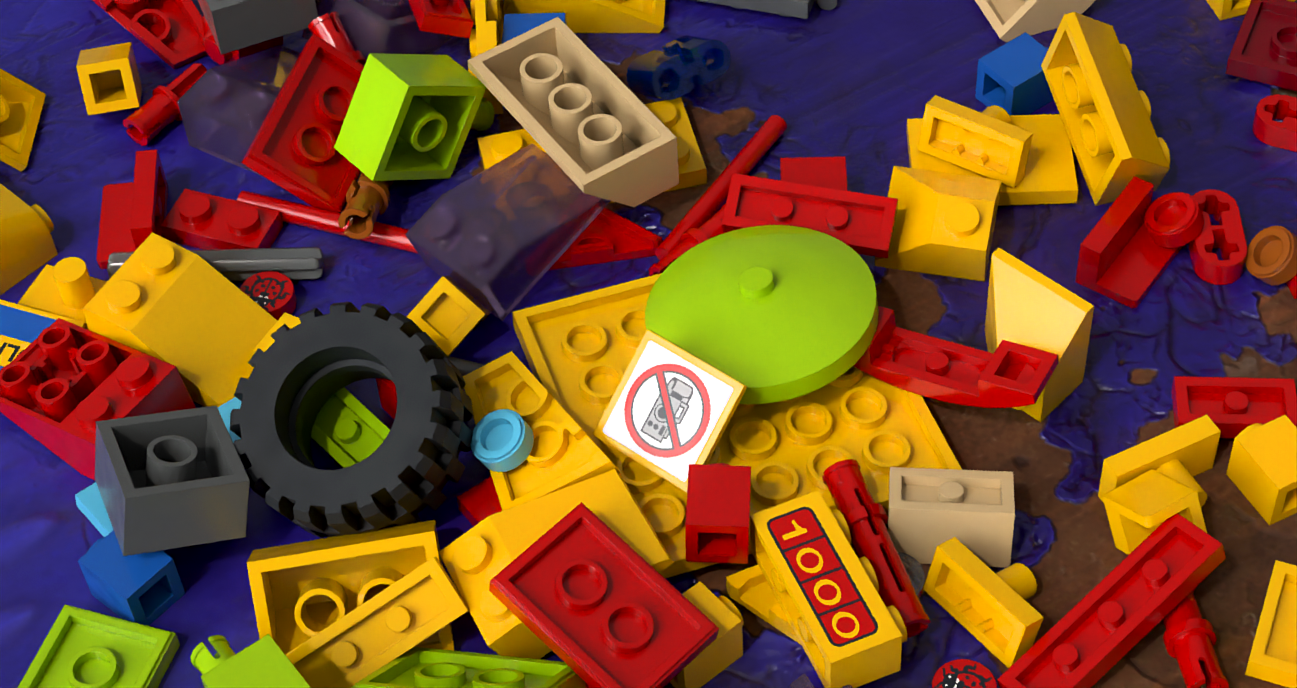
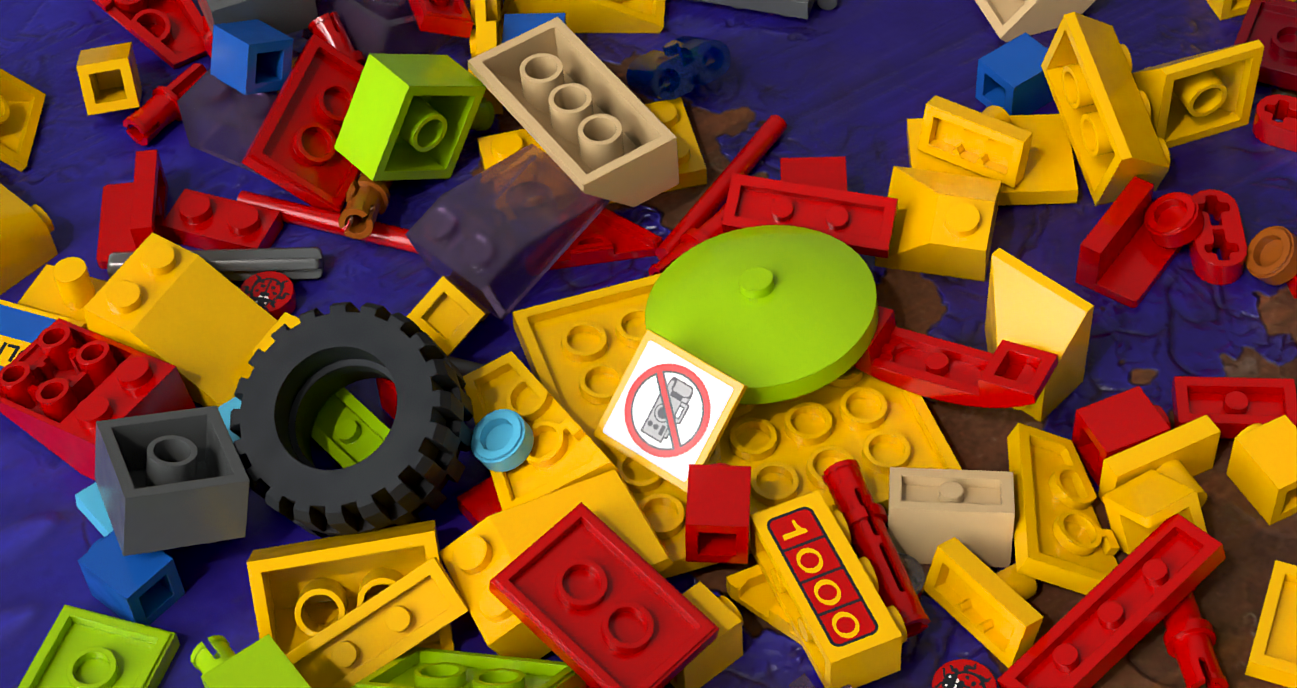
none -> blue brick [210,19,293,95]
none -> yellow wing [1007,422,1120,595]
none -> red brick [1072,386,1171,486]
none -> yellow slope [1132,39,1264,148]

